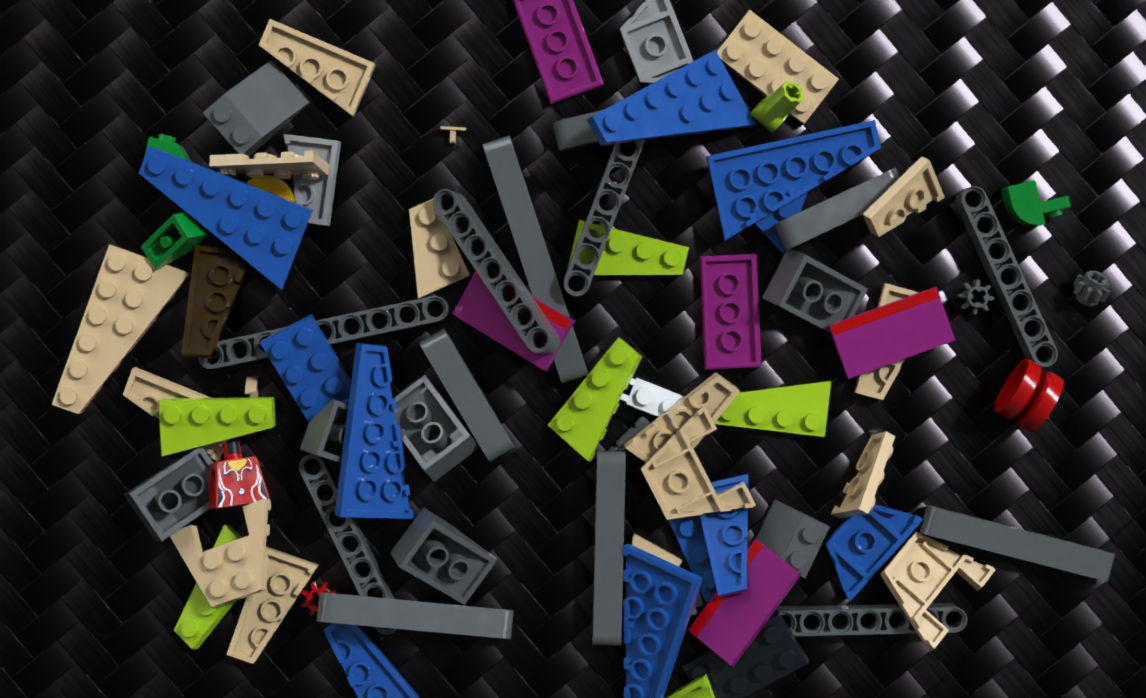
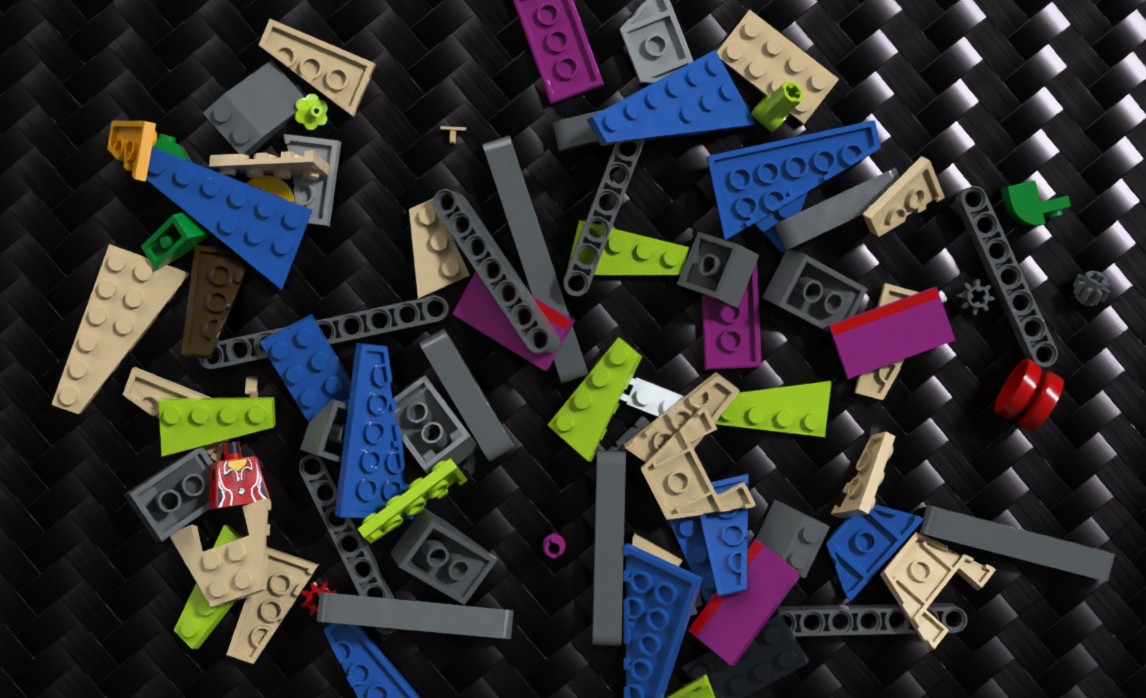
none -> light orange wing [107,121,157,181]
none -> lime plant [294,94,328,130]
none -> lime wing [358,458,468,543]
none -> magenta pin [543,533,565,558]
none -> dark grey slope [677,232,759,308]

